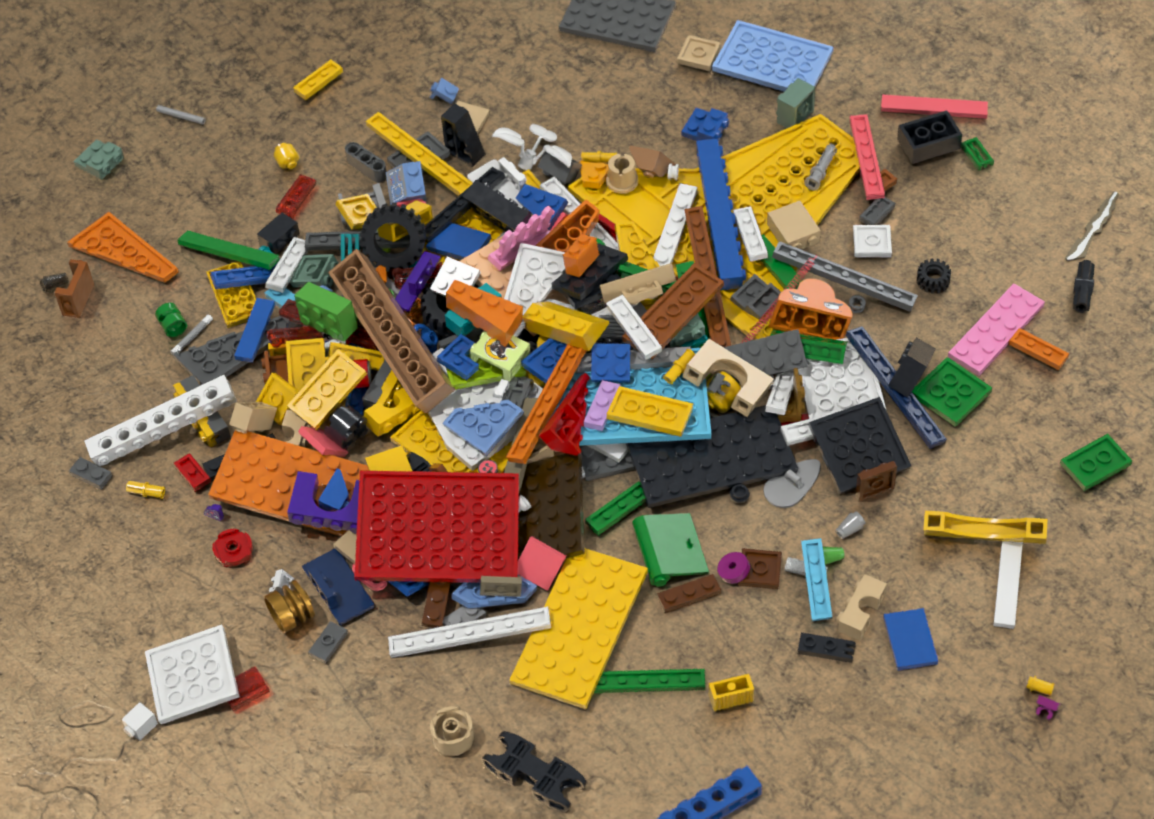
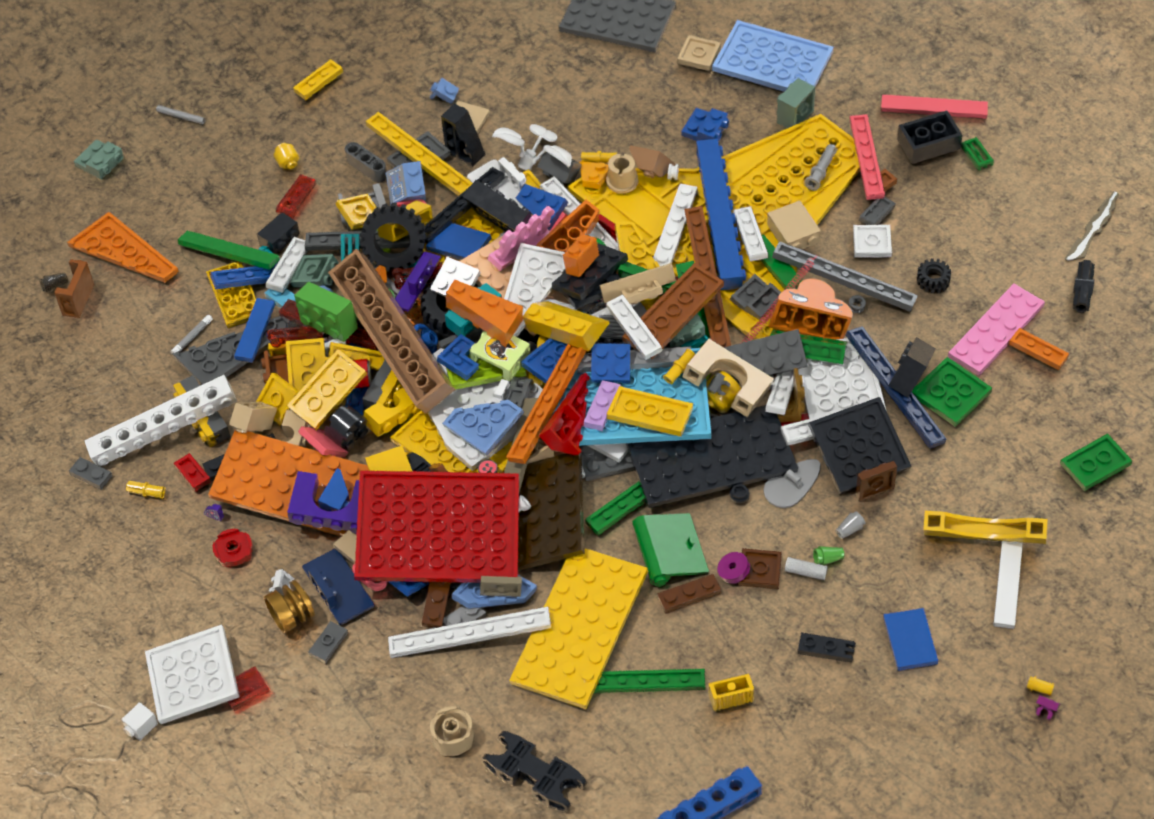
green wheel [155,302,188,338] -> none
coral tile [518,536,566,591] -> none
medium azure plate [801,538,833,621] -> none
tan arch [836,574,887,641] -> none

